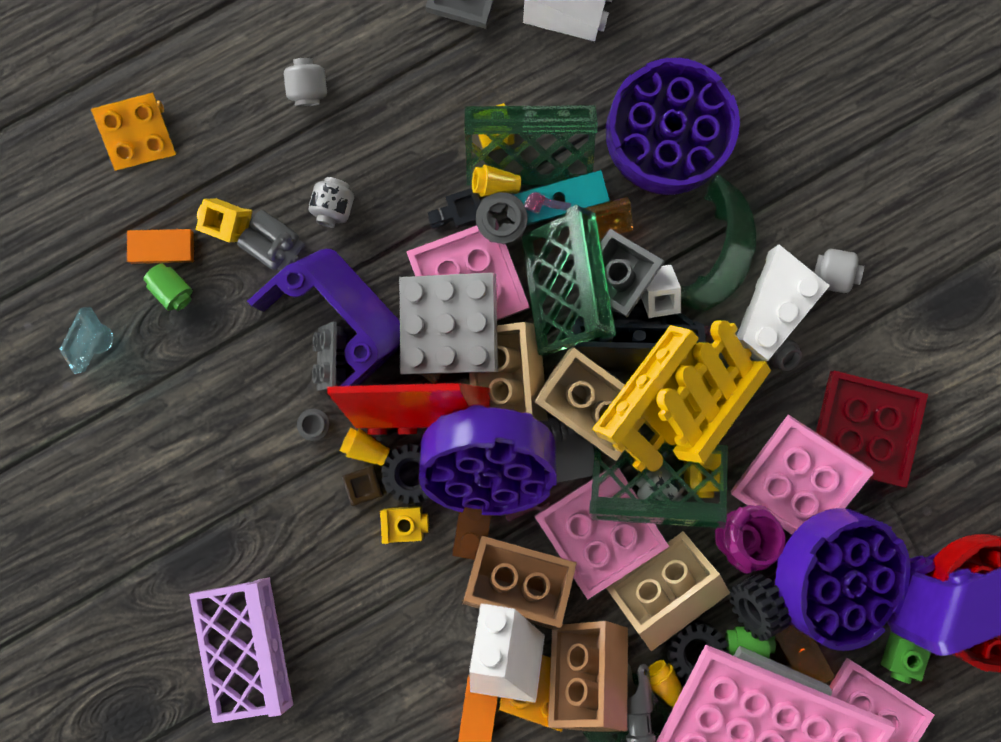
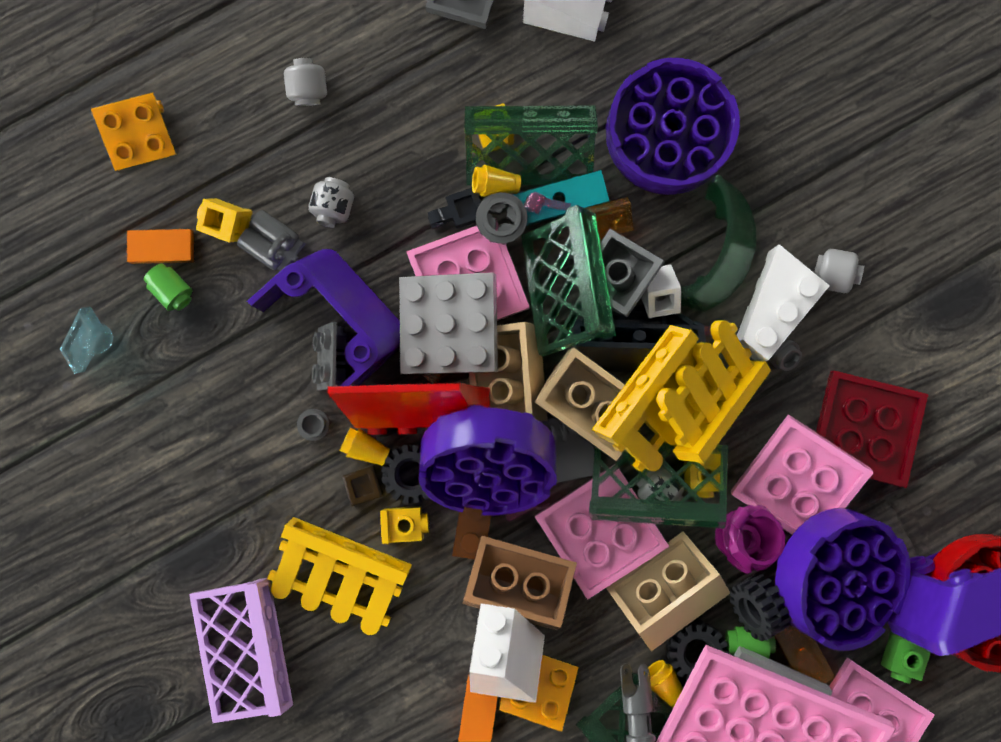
medium nougat slope [548,621,628,732] -> none
none -> yellow fence [267,517,412,635]

